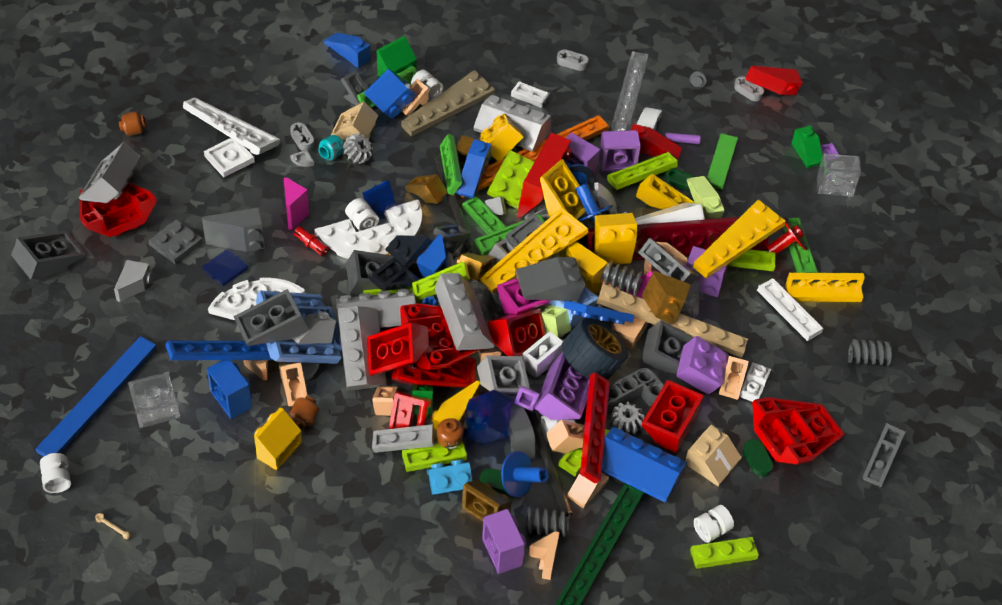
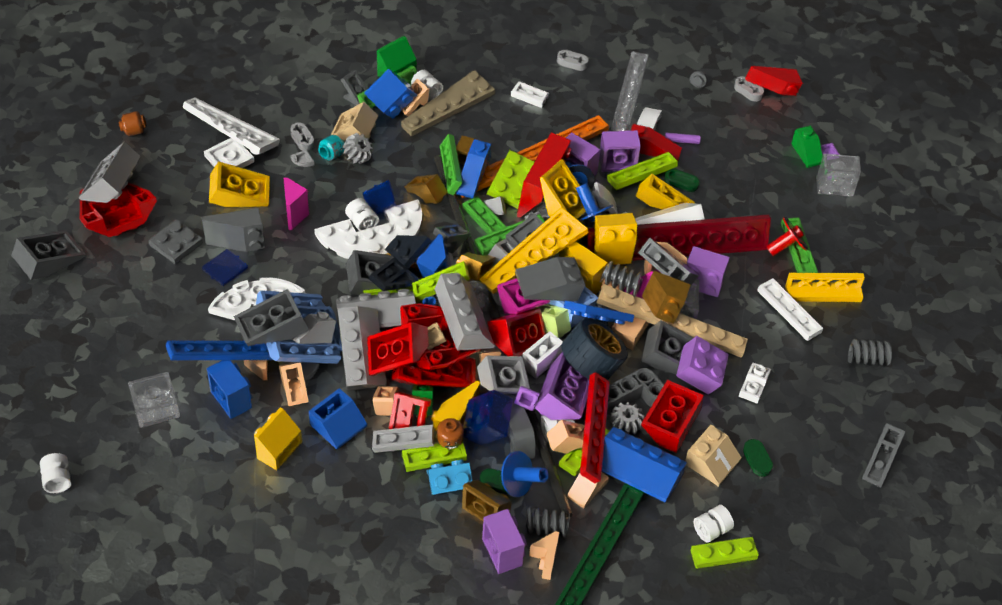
blue tile [36,336,157,457] -> none
tan hinge [95,513,131,540] -> none
light grey slope [114,260,153,302] -> none
dark orange head [289,396,320,427] -> none
red pin [294,226,329,257] -> none
blue slope [324,32,371,68] -> none
light grey slope [473,95,551,151] -> none
yellow slope [480,113,524,161] -> none
yellowish green slope [687,176,724,219] -> none
yellow wing [693,200,786,278] -> none
bright green tile [707,134,738,190] -> none
light nougat arch [719,356,749,399] -> none
lime plate [728,250,775,272] -> none
red wedge [752,397,845,464] -> none
none -> yellow slope [209,161,270,207]
none -> blue slope [309,388,367,449]
none -> tan tile [427,323,446,350]

